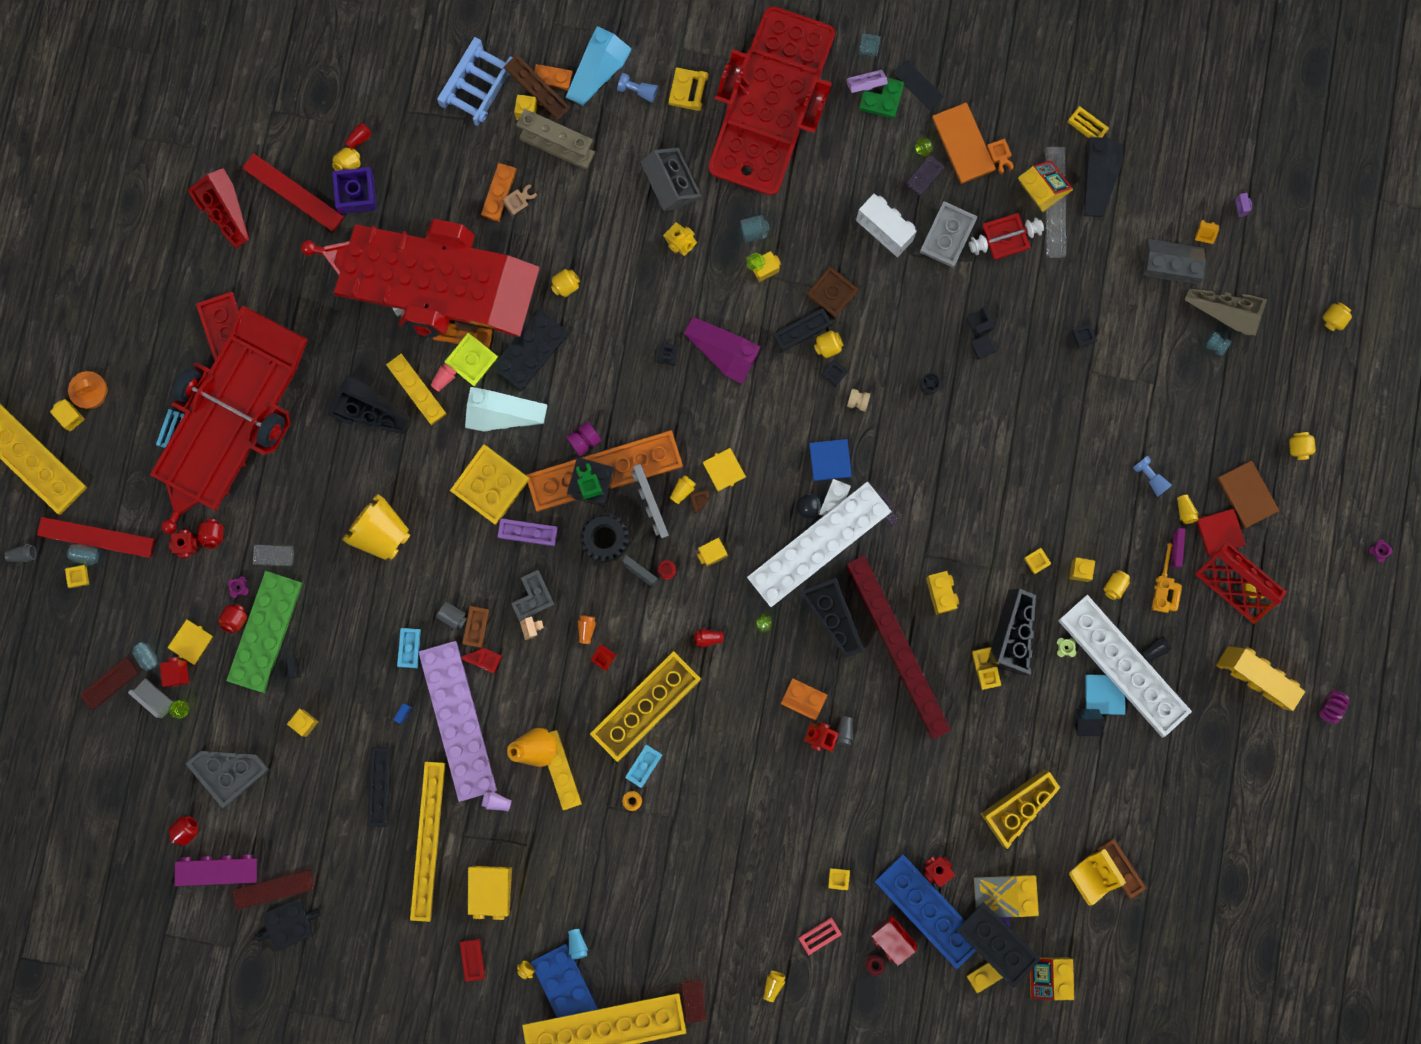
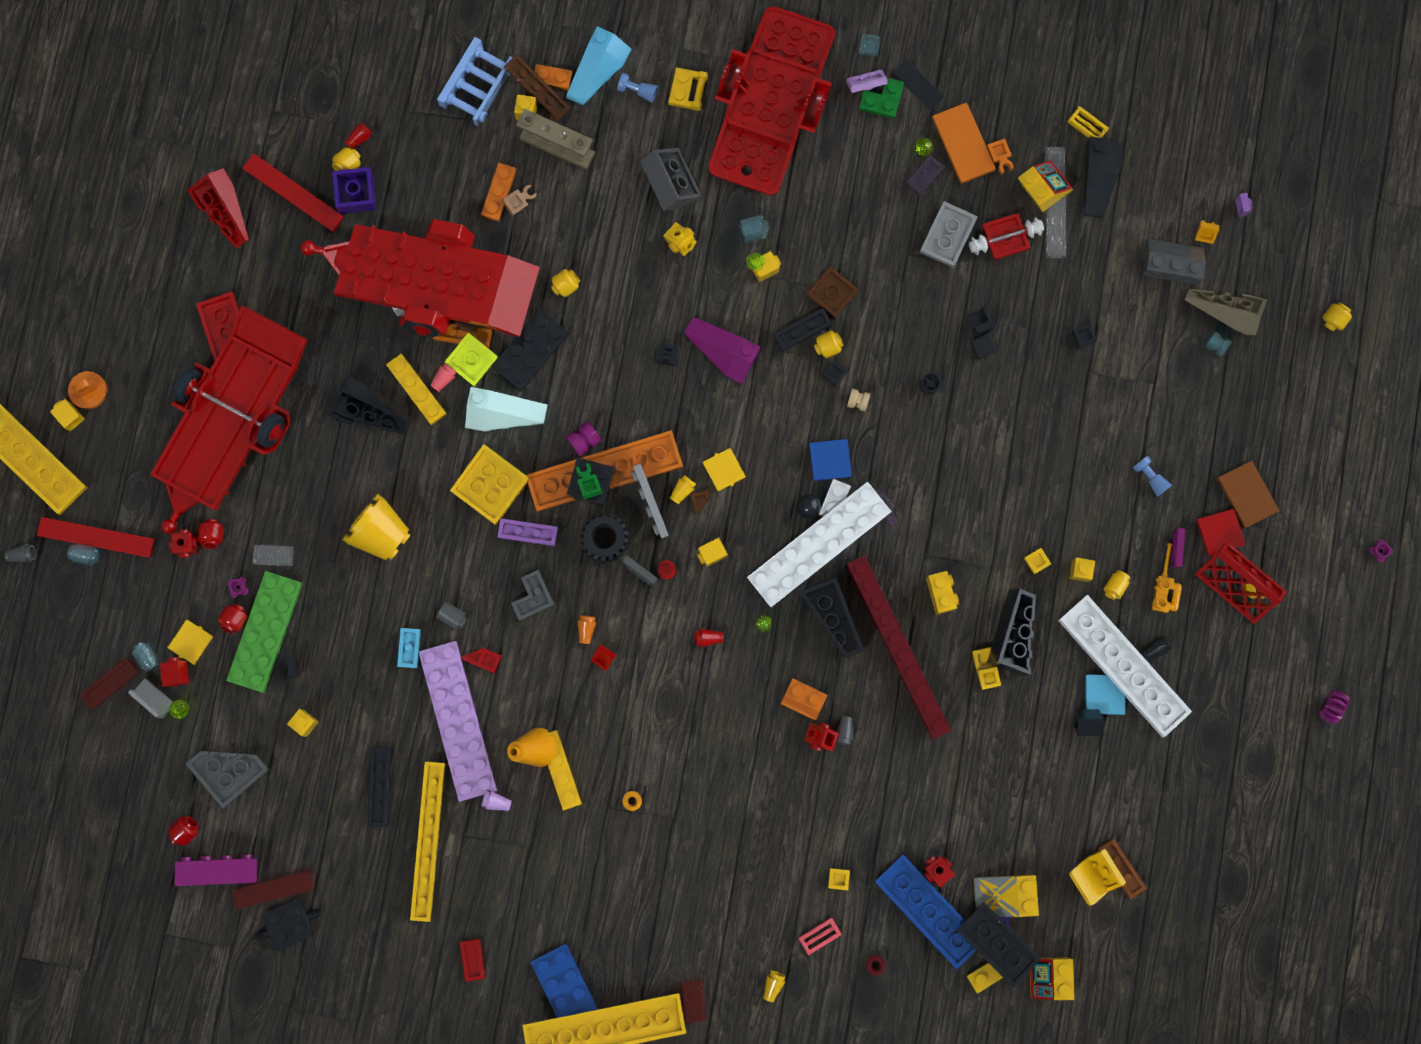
yellow plate [65,565,89,588] -> none
medium azure tile [156,409,184,448] -> none
blue tile [394,703,412,724] -> none
dark orange plate [463,606,490,648] -> none
yellow slope [468,866,512,920] -> none
yellow plate [517,961,535,979] -> none
light nougat tile [520,617,544,640] -> none
medium azure cone [568,929,588,960] -> none
yellow brick [590,651,701,762] -> none
medium azure plate [625,745,662,788] -> none
white brick [856,194,916,257] -> none
brick [872,915,918,966] -> none
yellow wedge [981,770,1060,849] -> none
yellowish green plate [1057,638,1076,657] -> none
yellow cone [1177,495,1199,524] -> none
yellow wedge [1216,646,1305,711] -> none
yellow head [1289,432,1316,460] -> none

